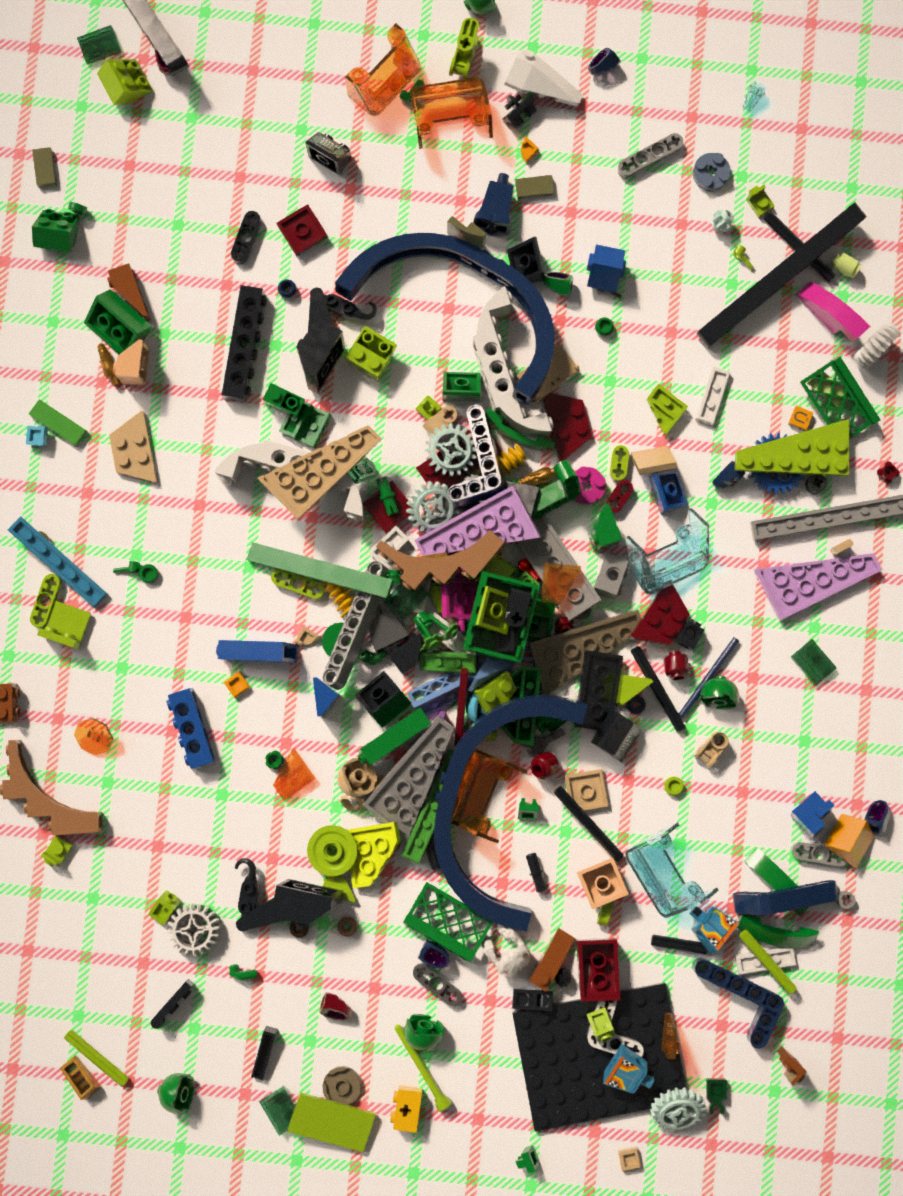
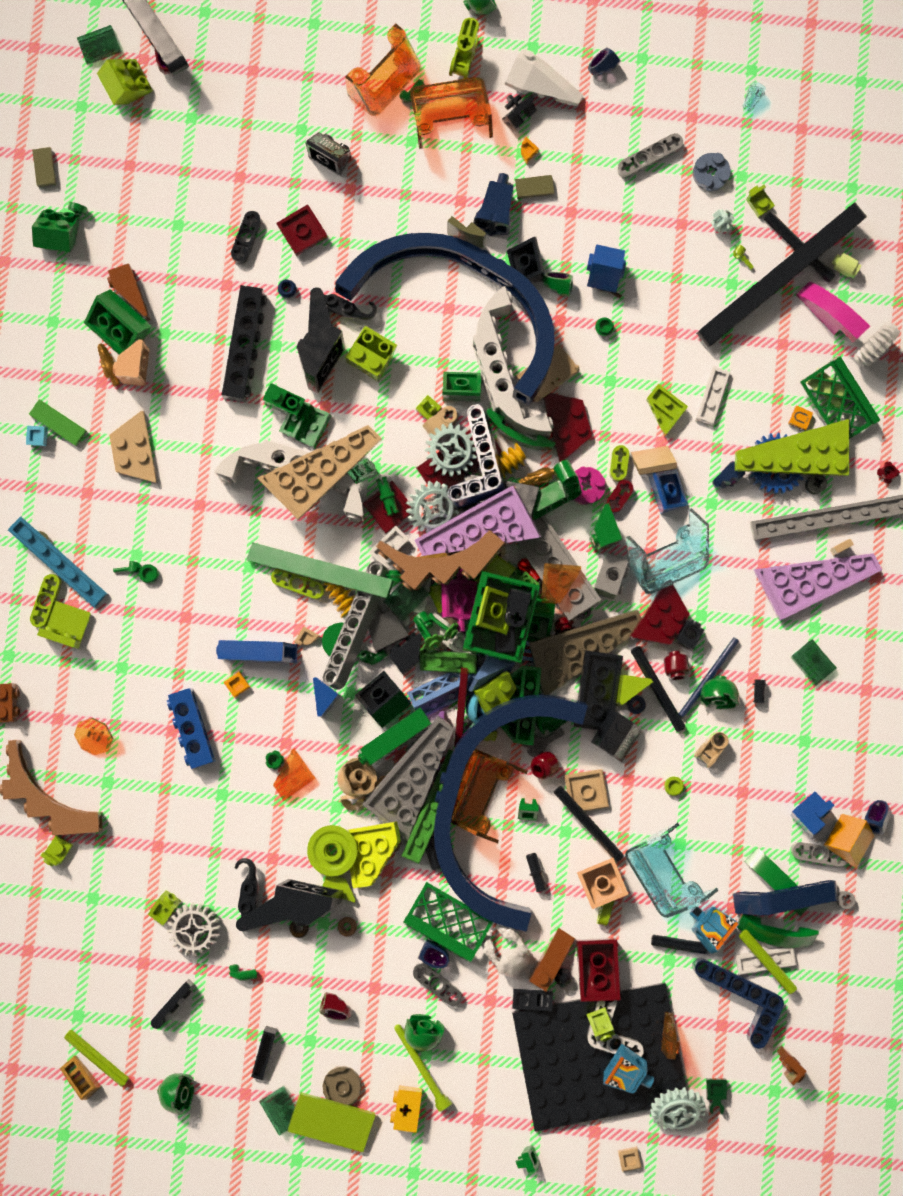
none -> black pin [752,679,768,703]

